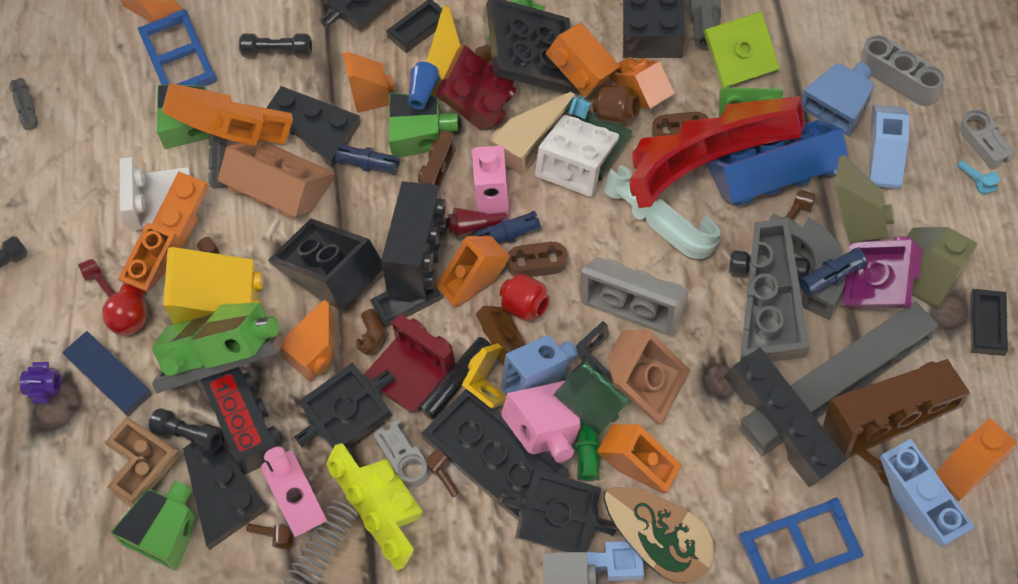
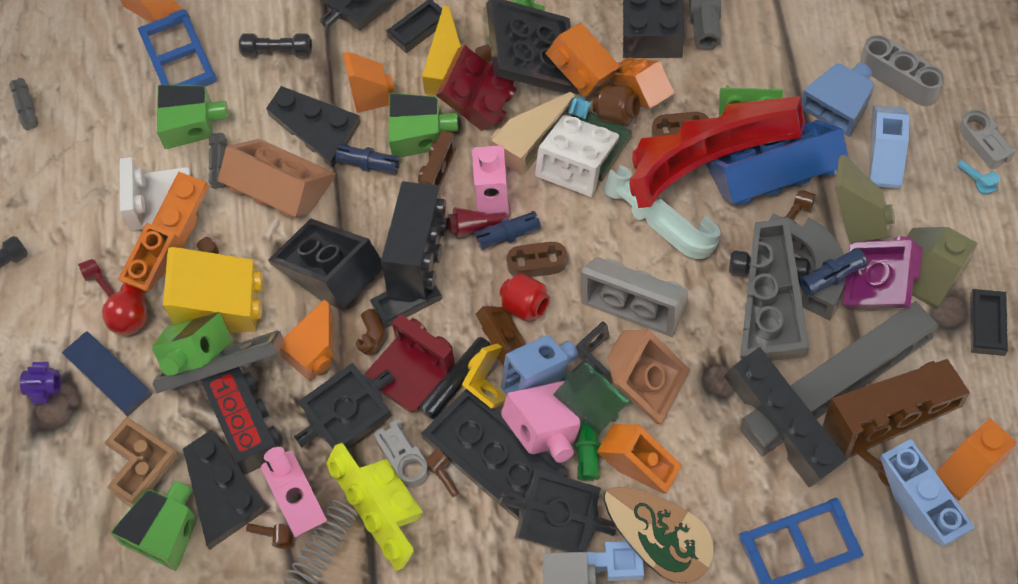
black piece [149,408,224,454] -> none
orange slope [163,83,293,146] -> none
bright green torso [191,302,279,368] -> none
blue cone [407,62,440,110] -> none
orange slope [436,236,511,307] -> none
lime plate [703,11,780,88] -> none

